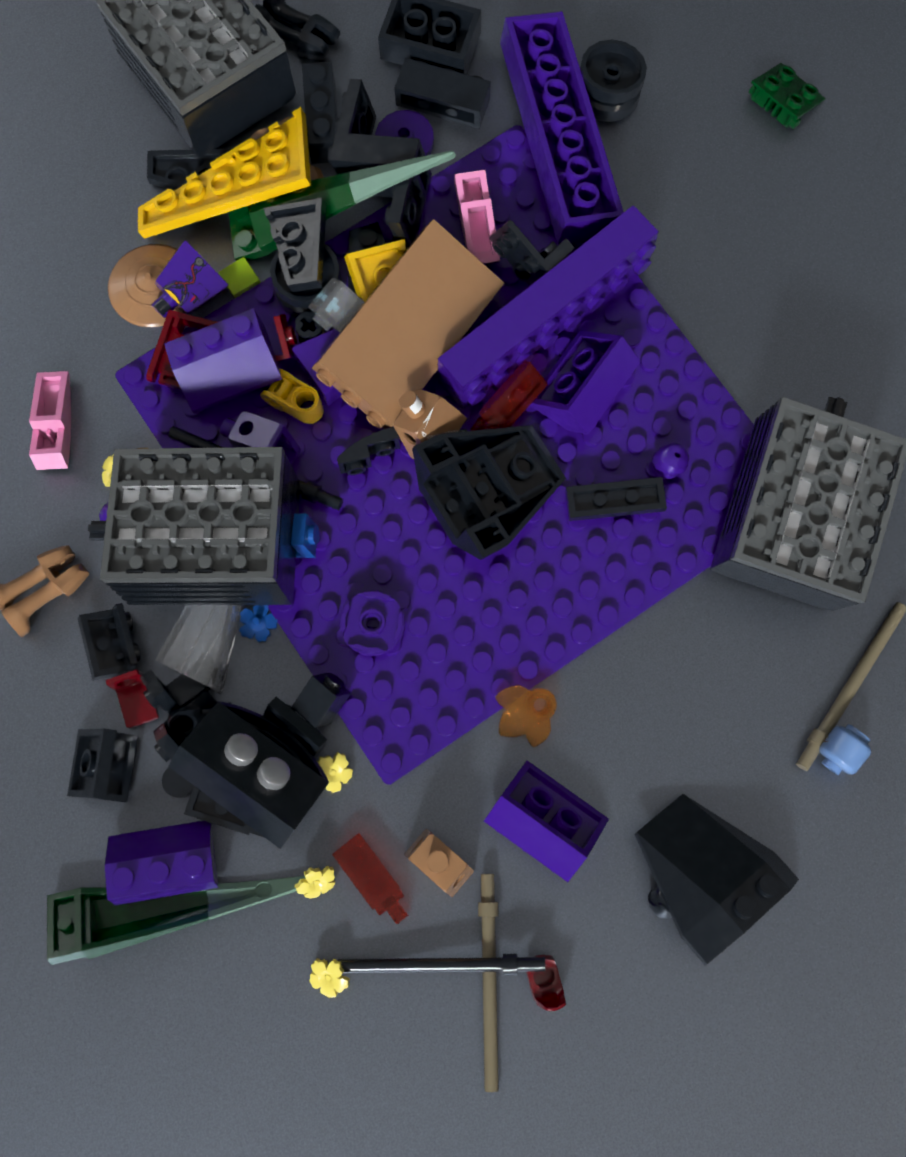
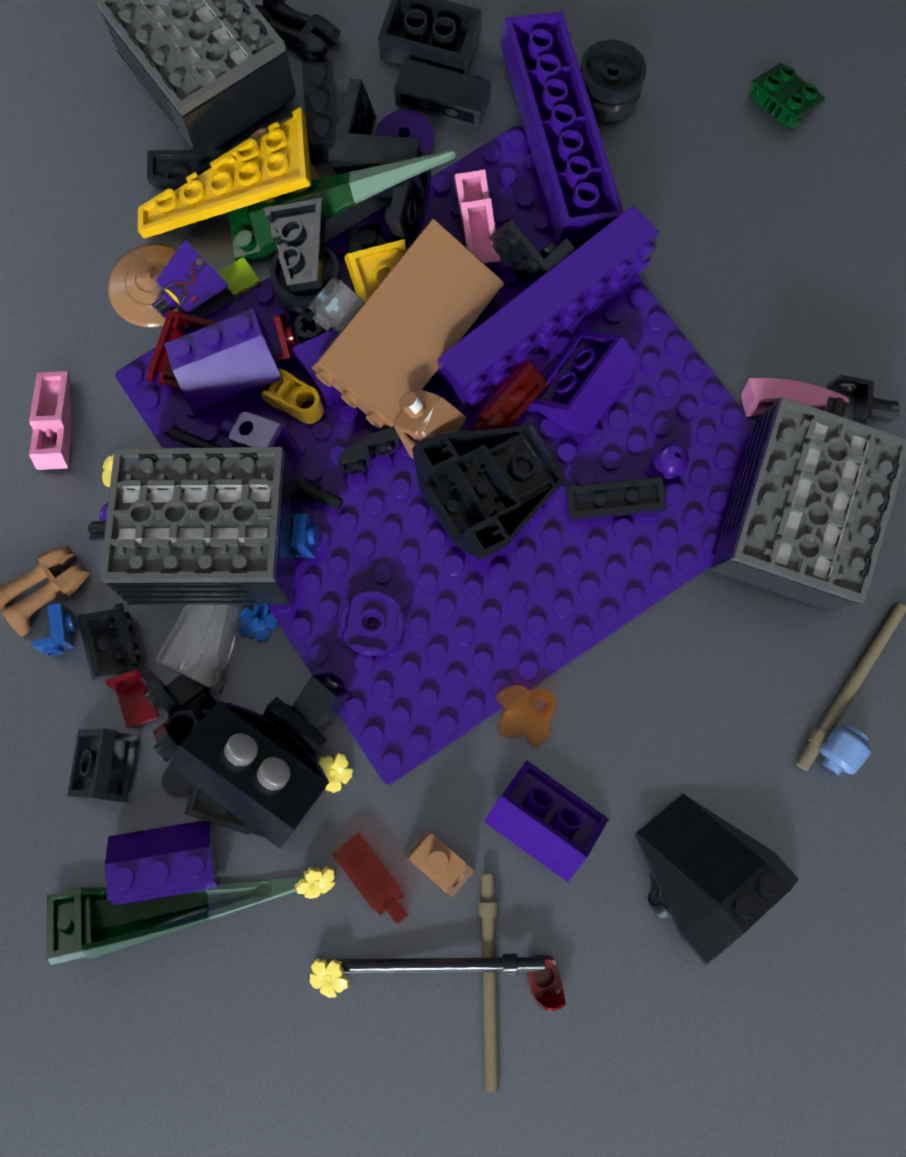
none -> blue bracket [32,603,77,656]
none -> bright pink slope [741,378,850,417]
none -> black bracket [826,375,900,425]

